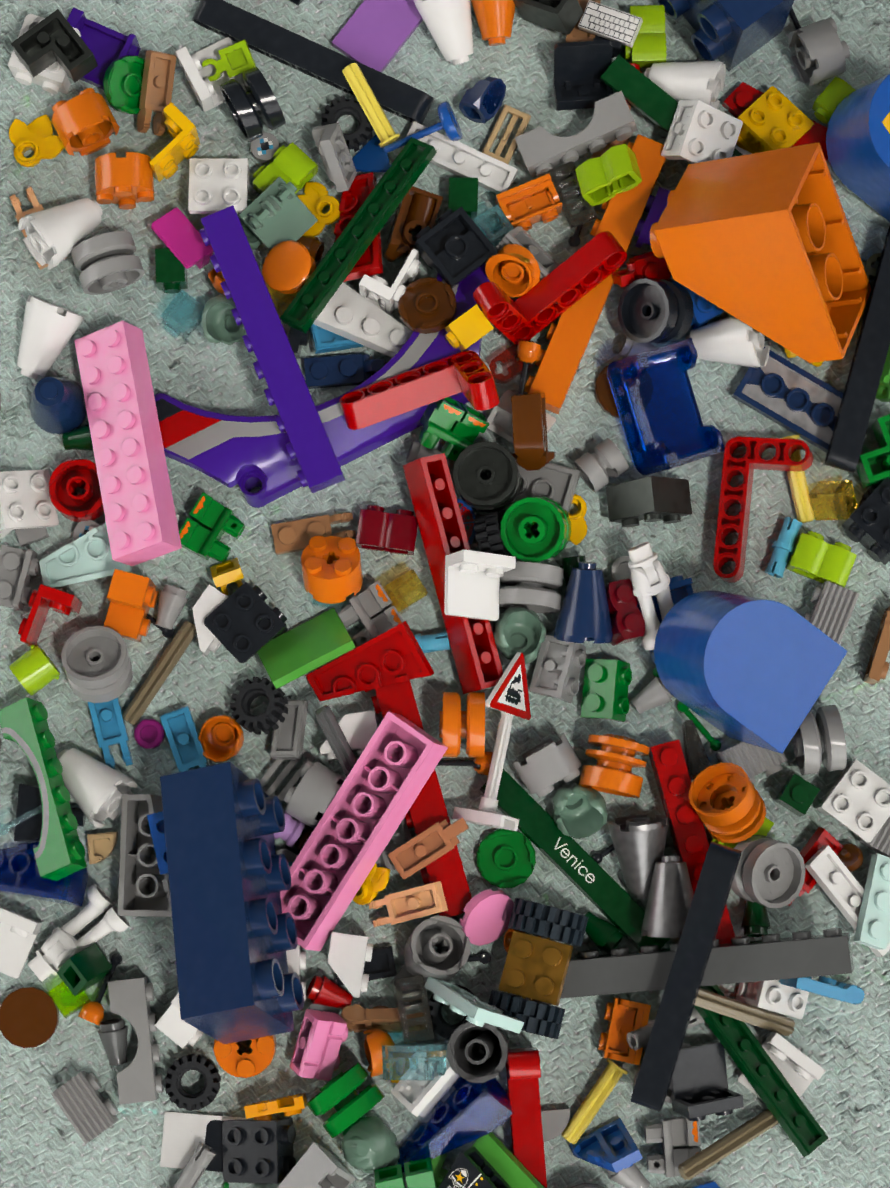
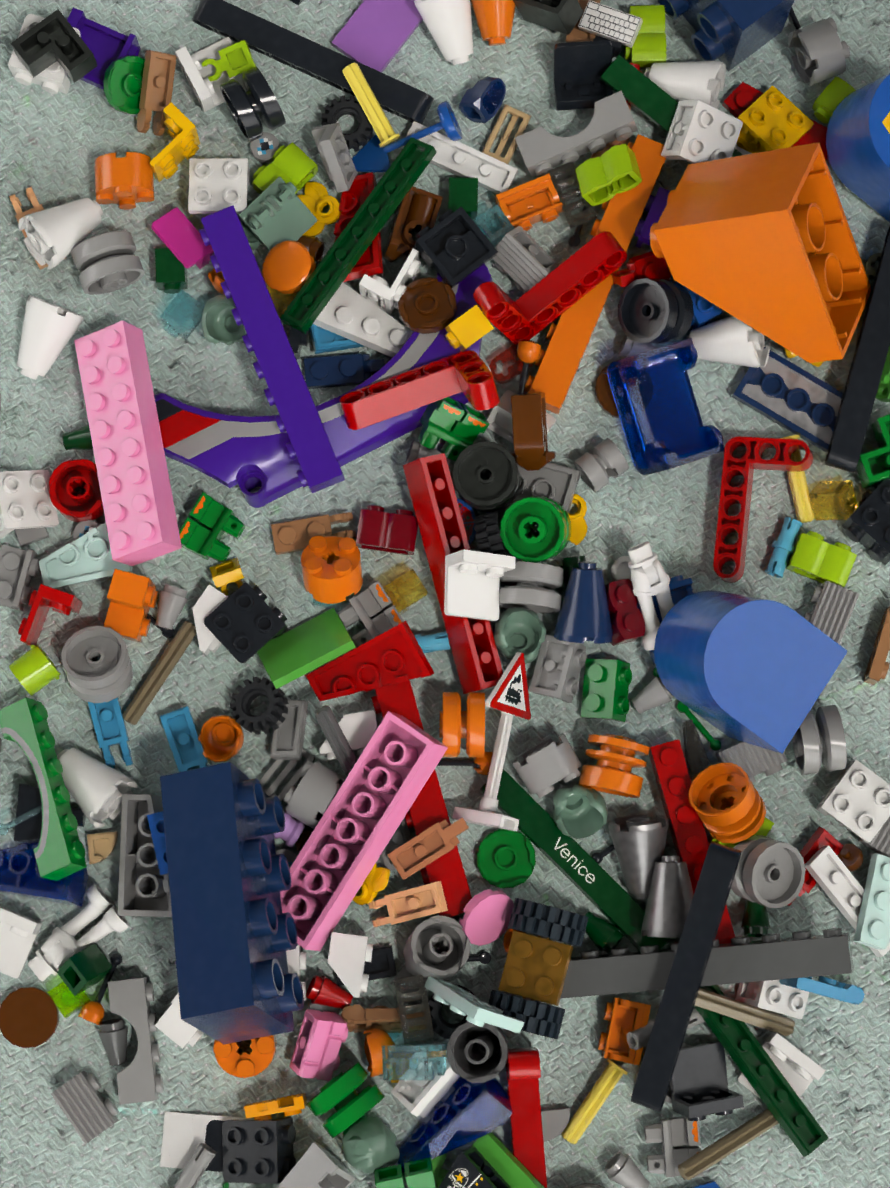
yellow plate [9,114,64,167] -> none
dark blue cone [30,377,87,434] -> none
orange brick [51,88,119,156] -> none
magenta tile [134,719,165,749] -> none
black tyre [164,1054,221,1111] -> none
orange piece [485,244,540,297] -> none
blue wing [569,1118,643,1173] -> none
pearl dark grey brick [606,476,692,527] -> none
dark green brick [774,774,820,817] -> none

